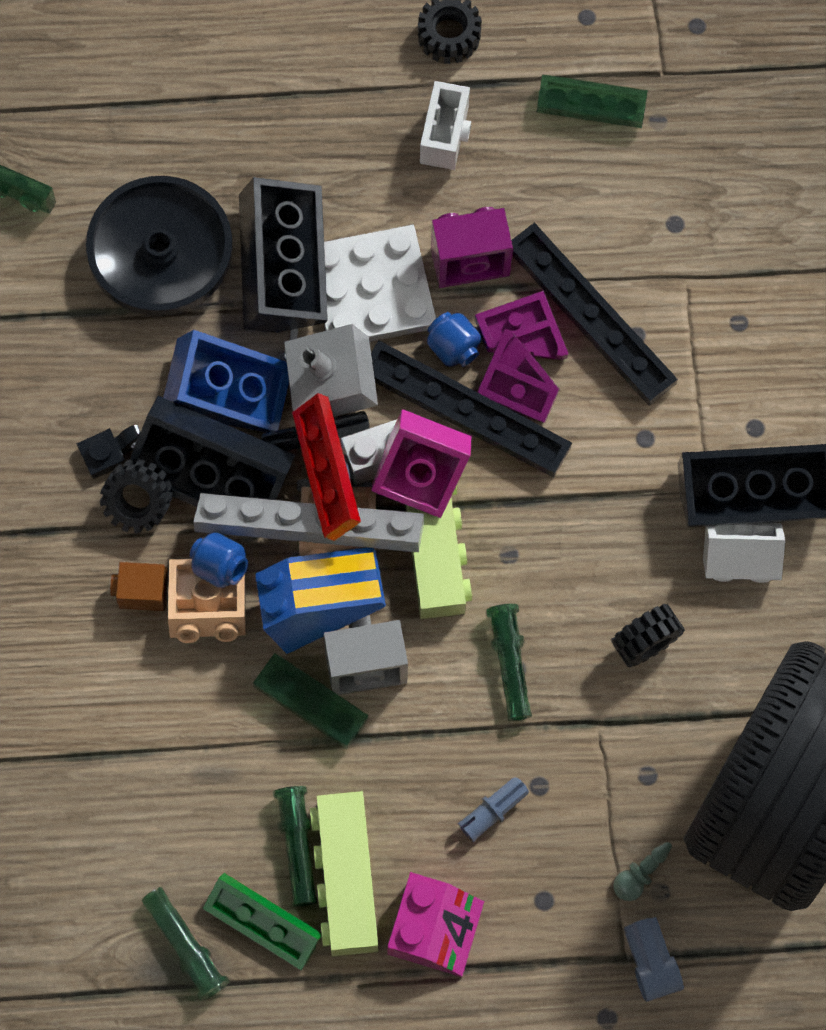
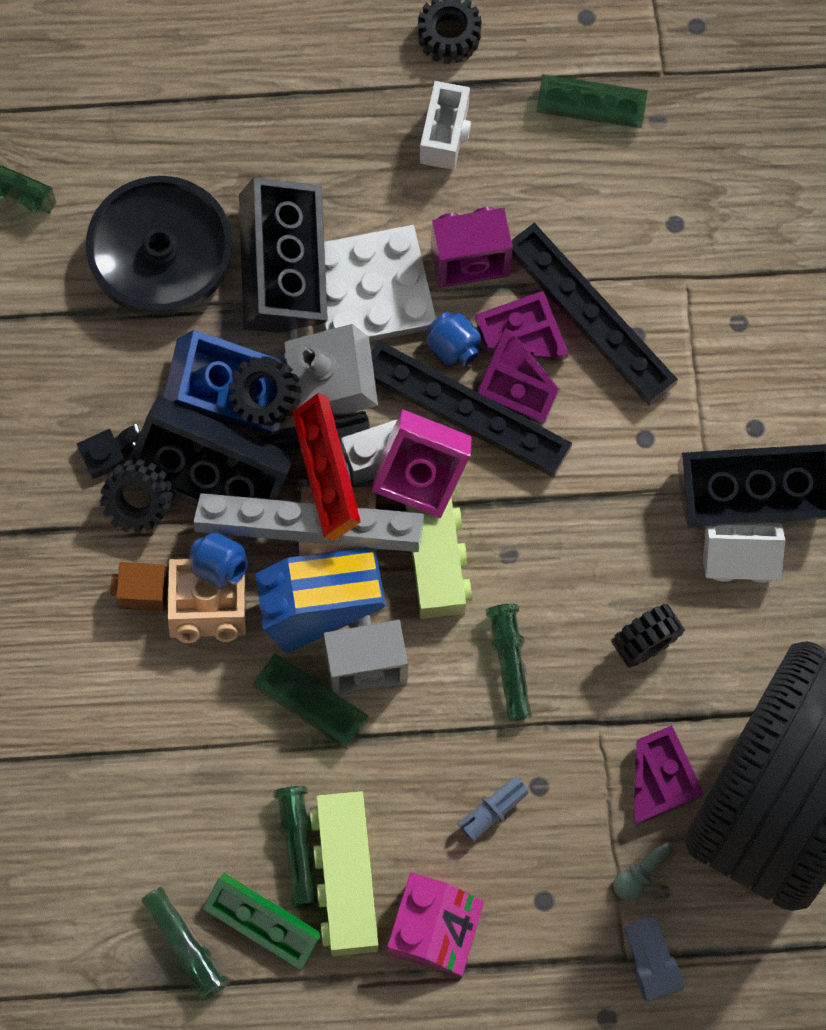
none -> black tyre [228,356,301,426]
none -> magenta wing [633,725,704,826]

